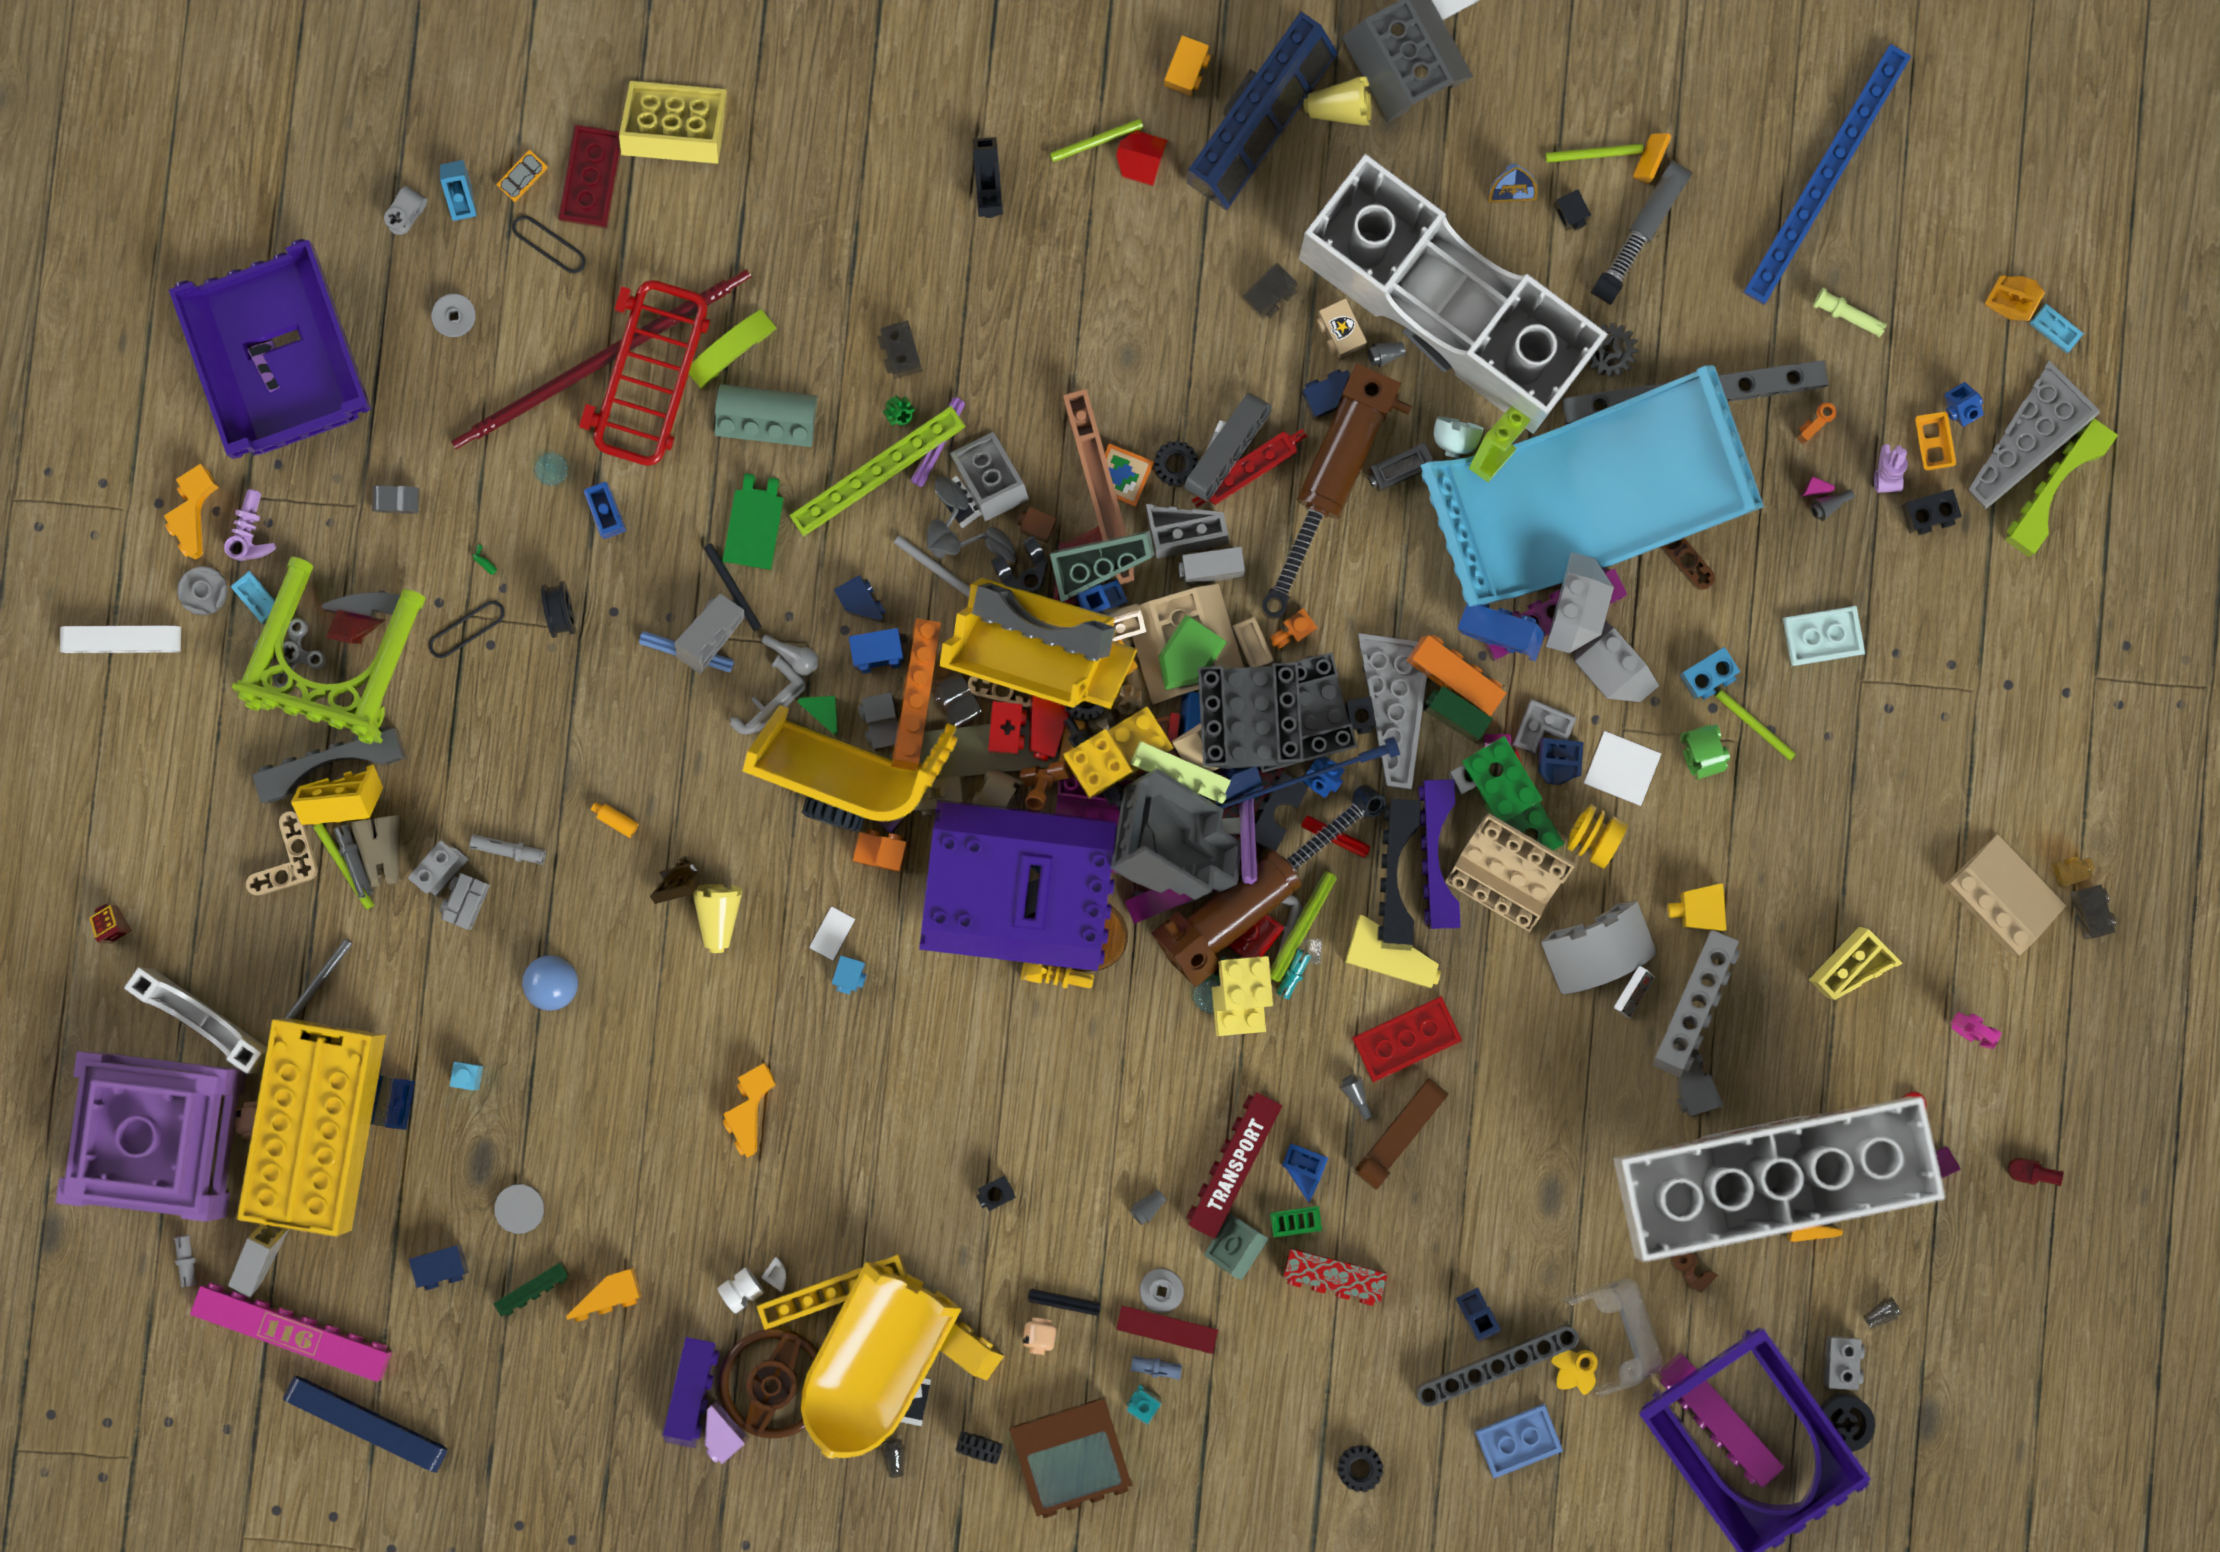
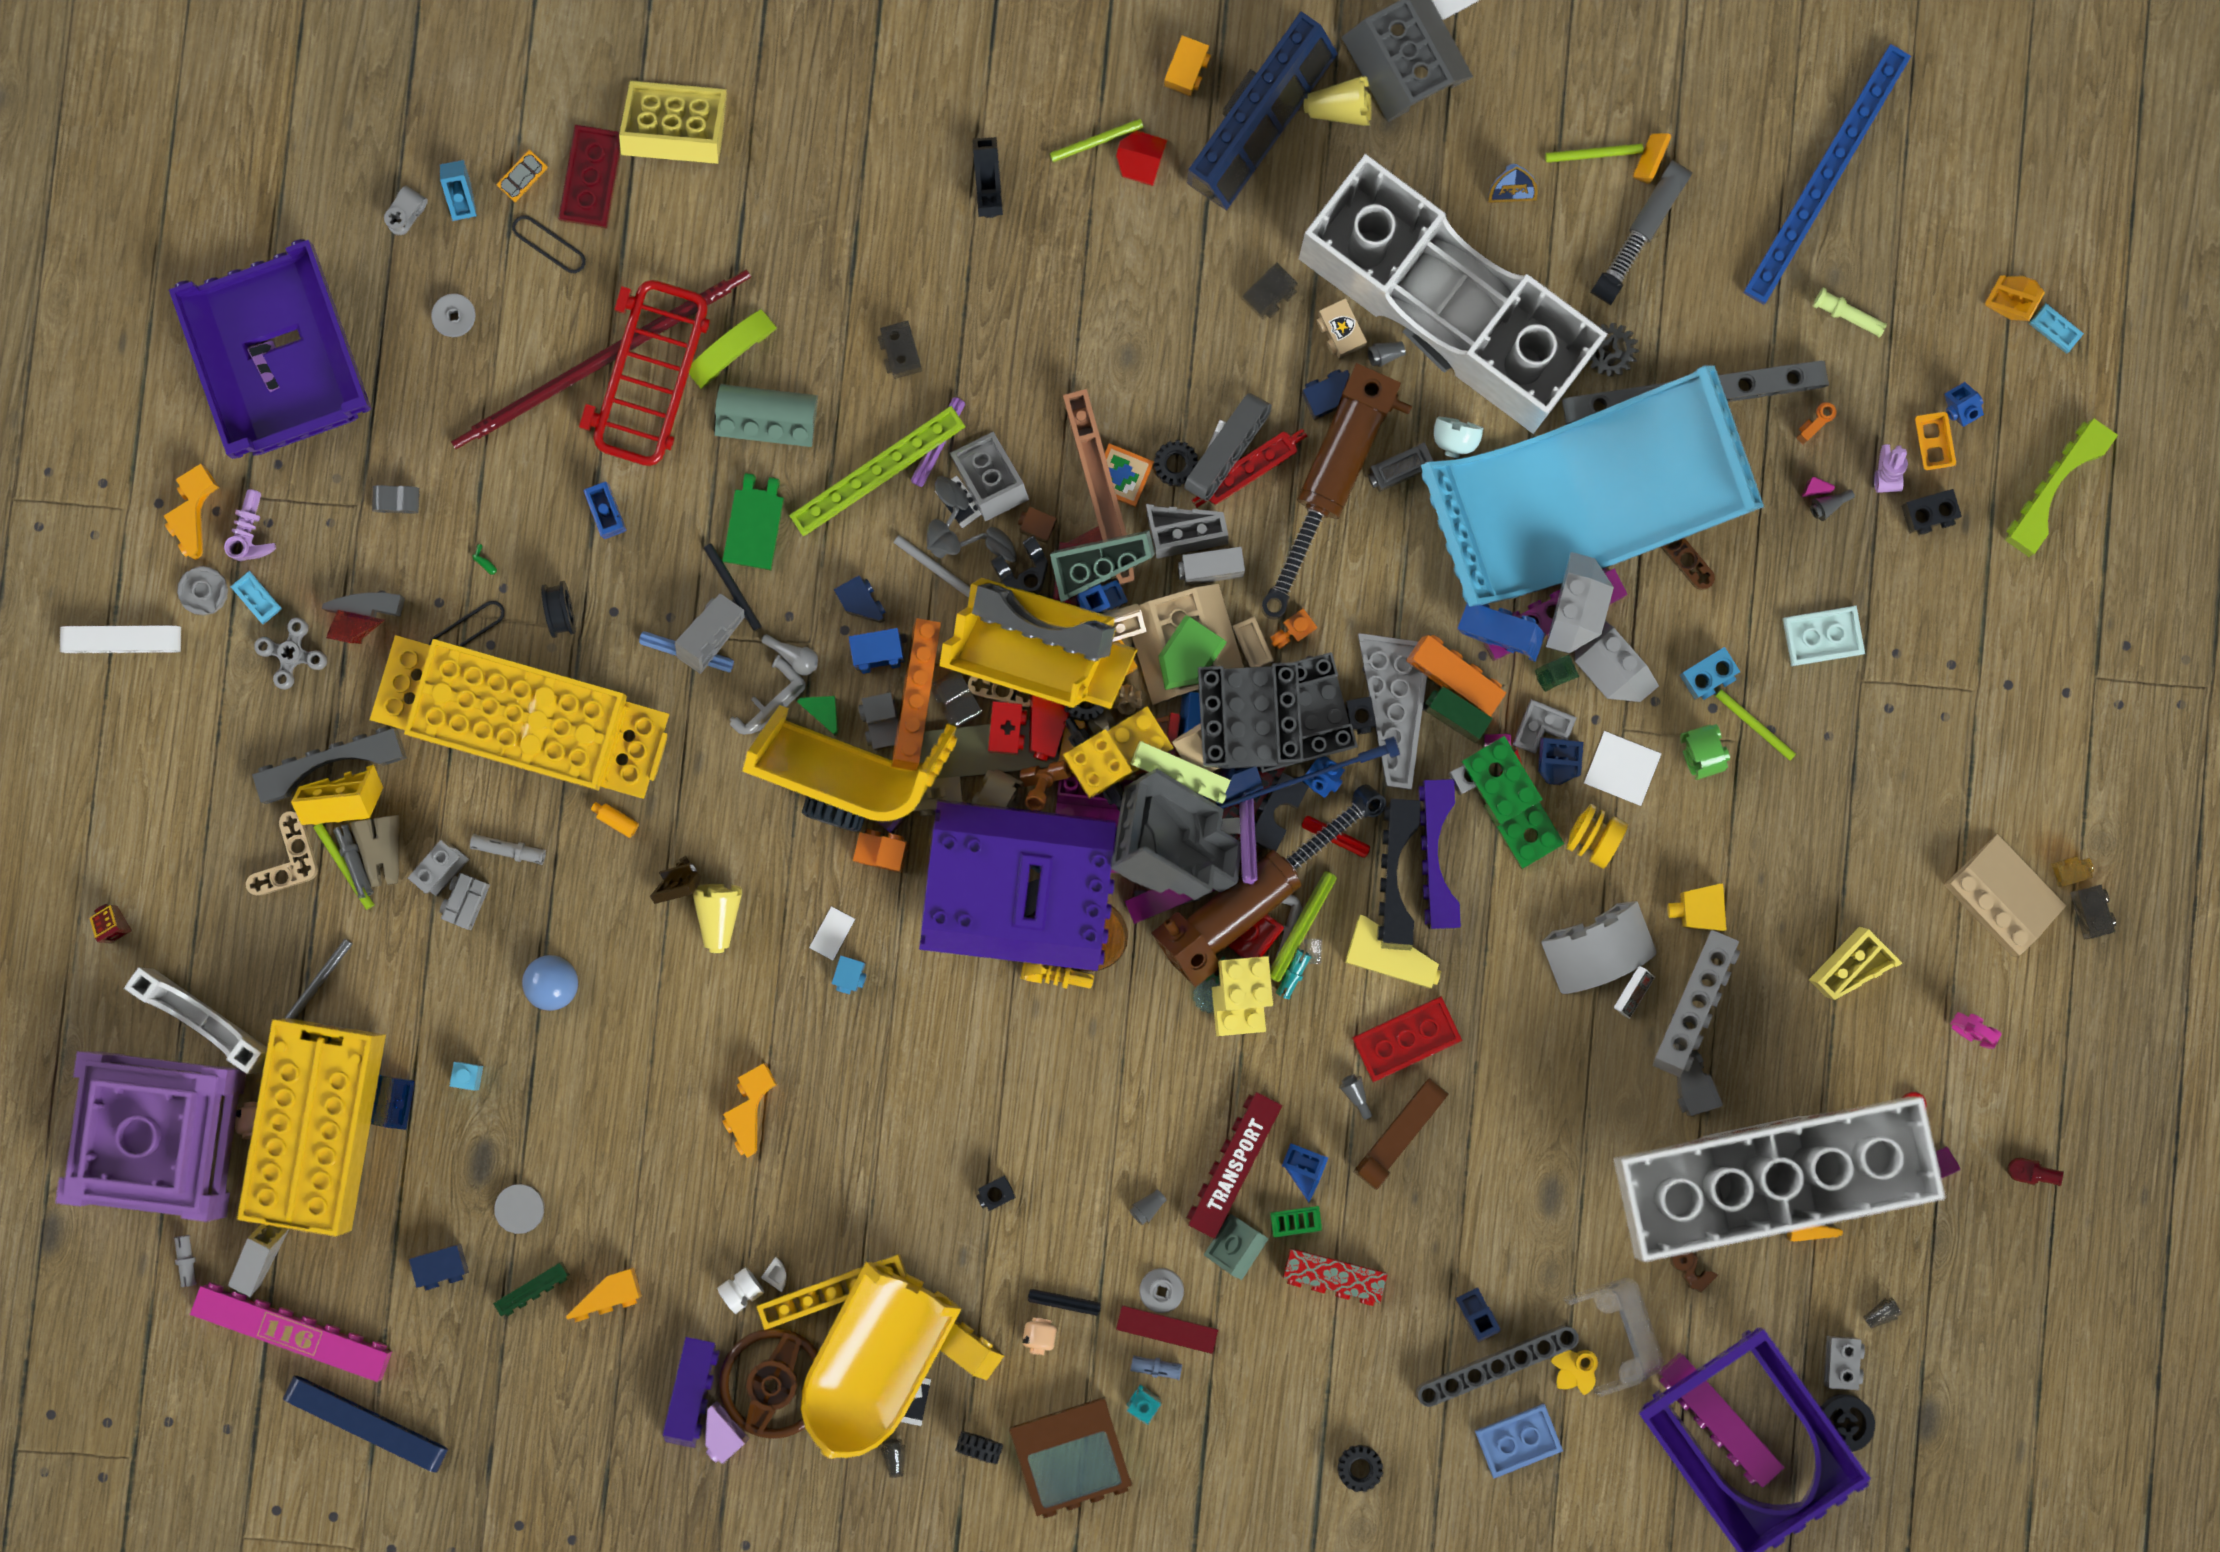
lime arch [232,557,426,744] -> none
clear light blue piece [534,453,569,486] -> none
green gear [883,395,915,426] -> none
tan slope [1445,814,1576,932] -> none
lime panel [1468,406,1531,483] -> none
black brick [1554,189,1591,231] -> none
light grey wing [1969,361,2100,509] -> none
none -> yellow piece [370,635,669,799]
none -> clear green bracket [1535,655,1579,692]

